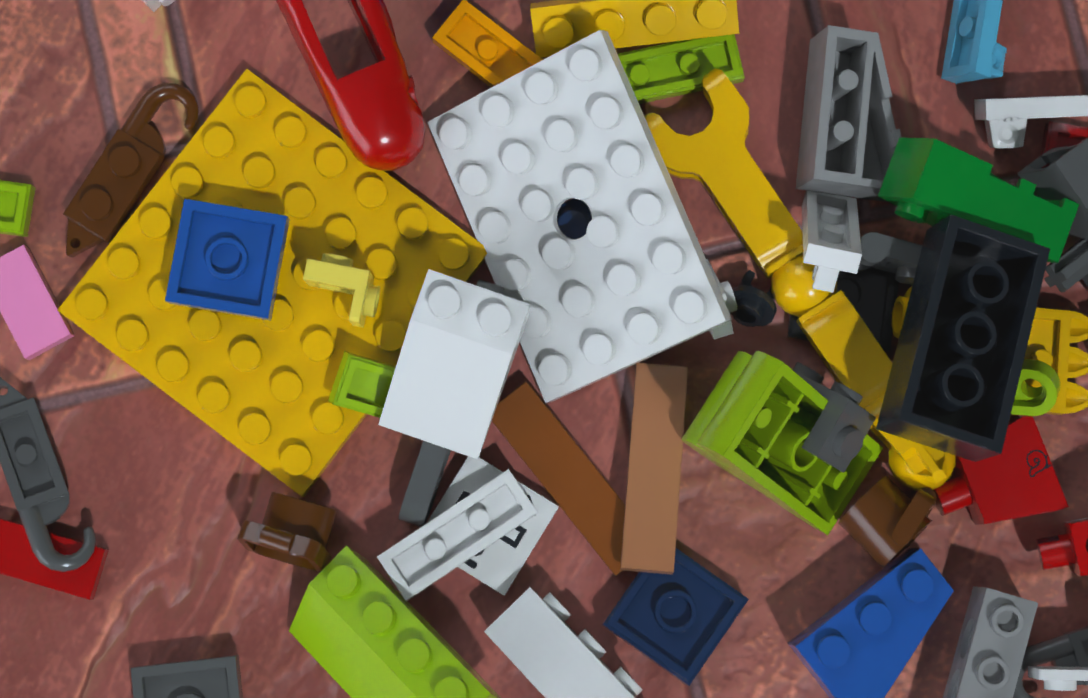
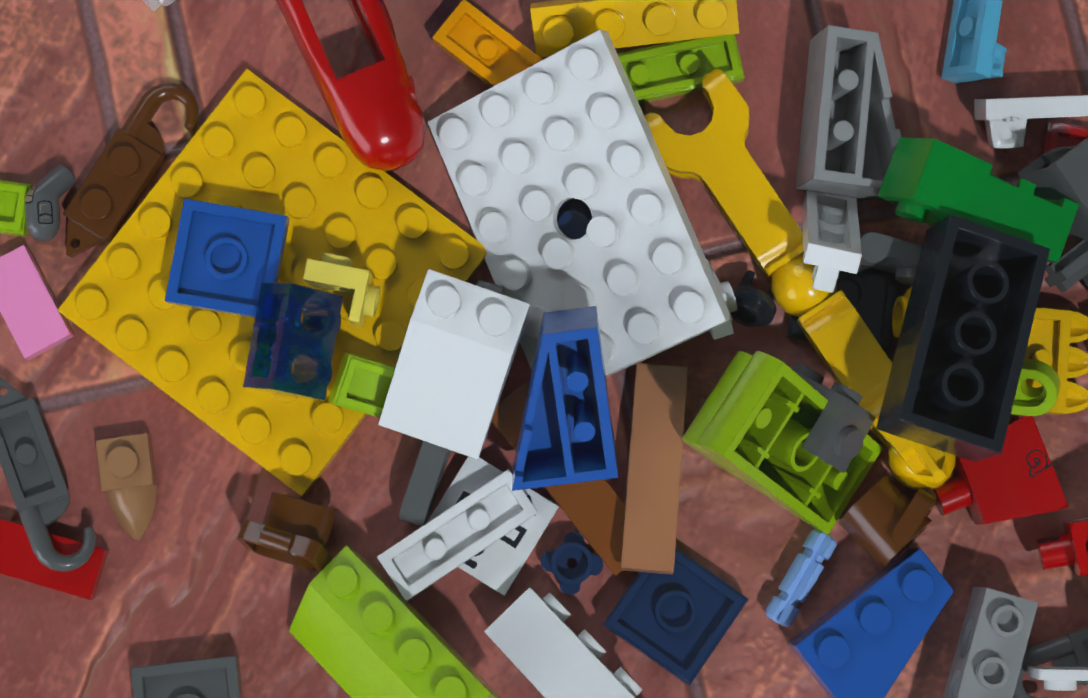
none -> dark grey arm [25,164,76,242]
none -> medium nougat plate [95,433,157,540]
none -> clear blue brick [243,283,343,400]
none -> blue wedge [512,306,618,491]
none -> dark blue plate [541,532,603,595]
none -> light blue axle [765,529,837,627]

